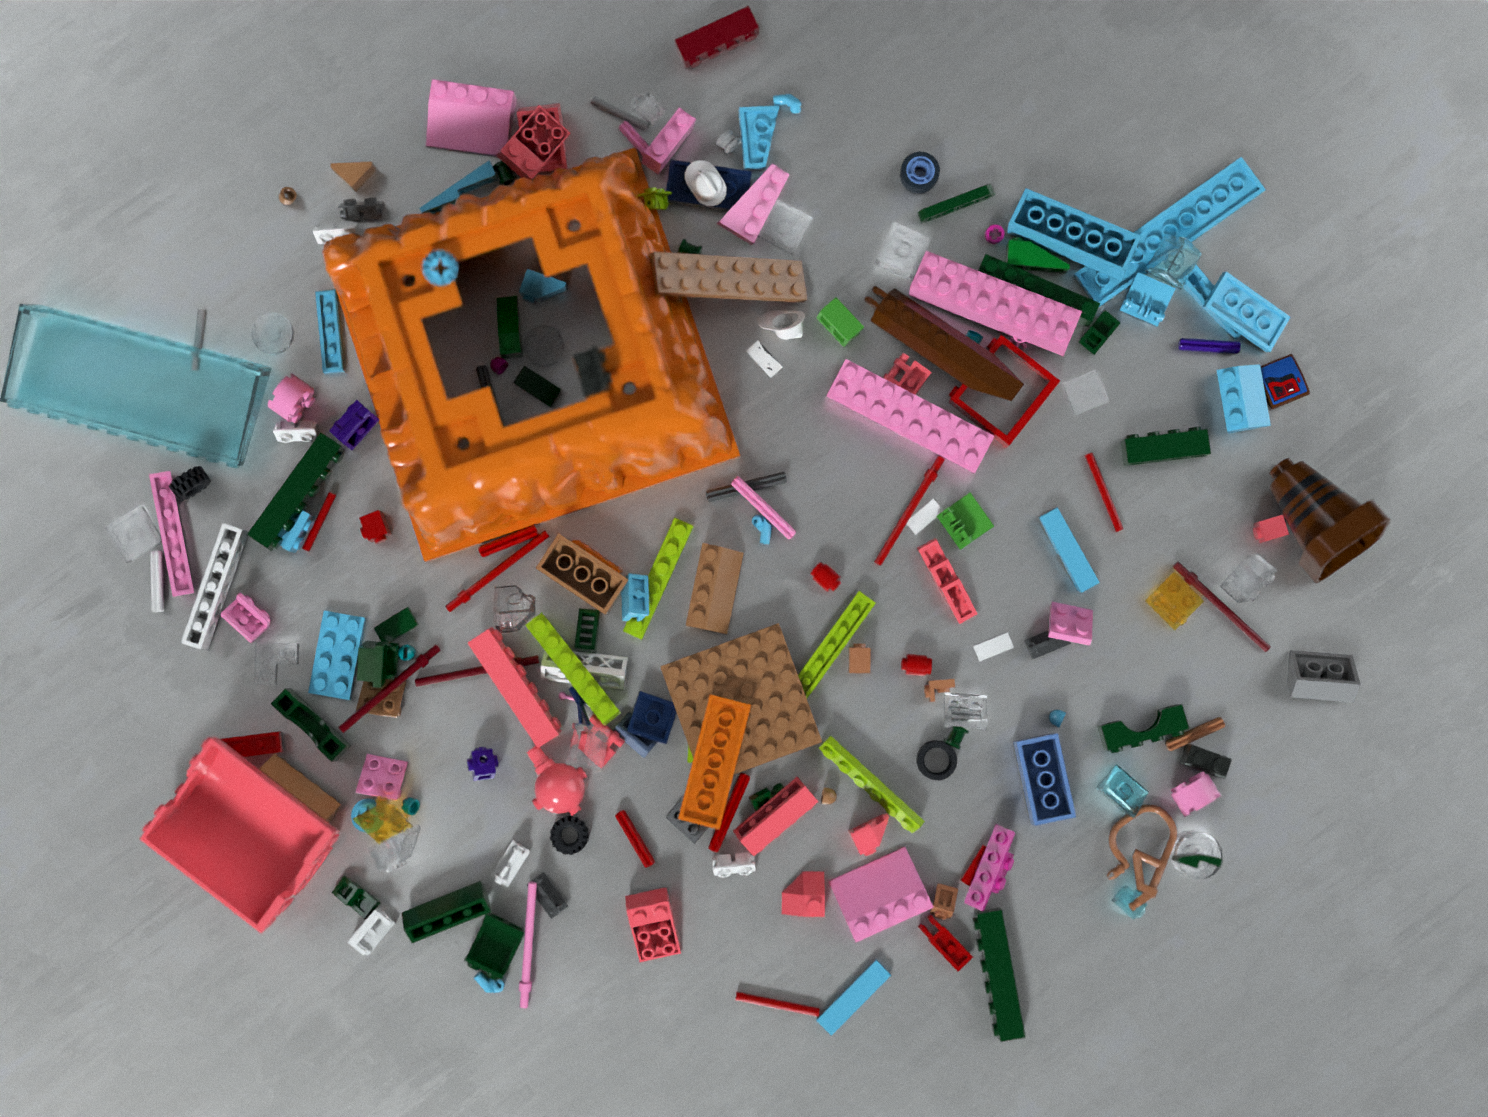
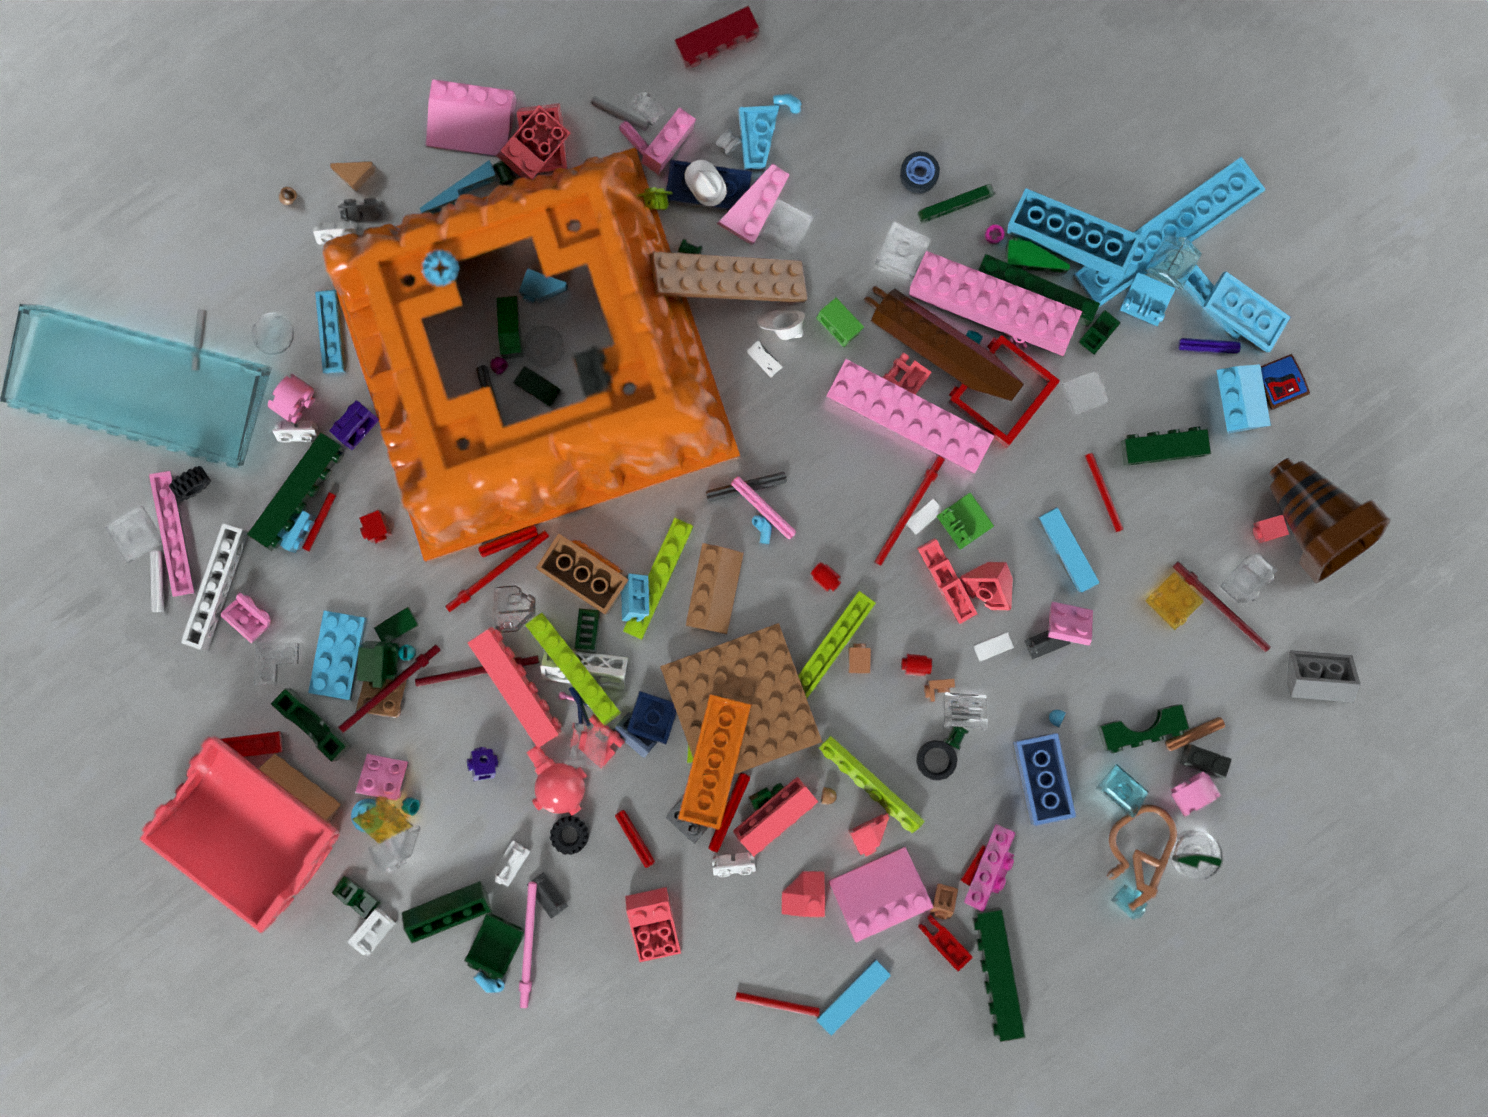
none -> coral slope [960,562,1013,610]

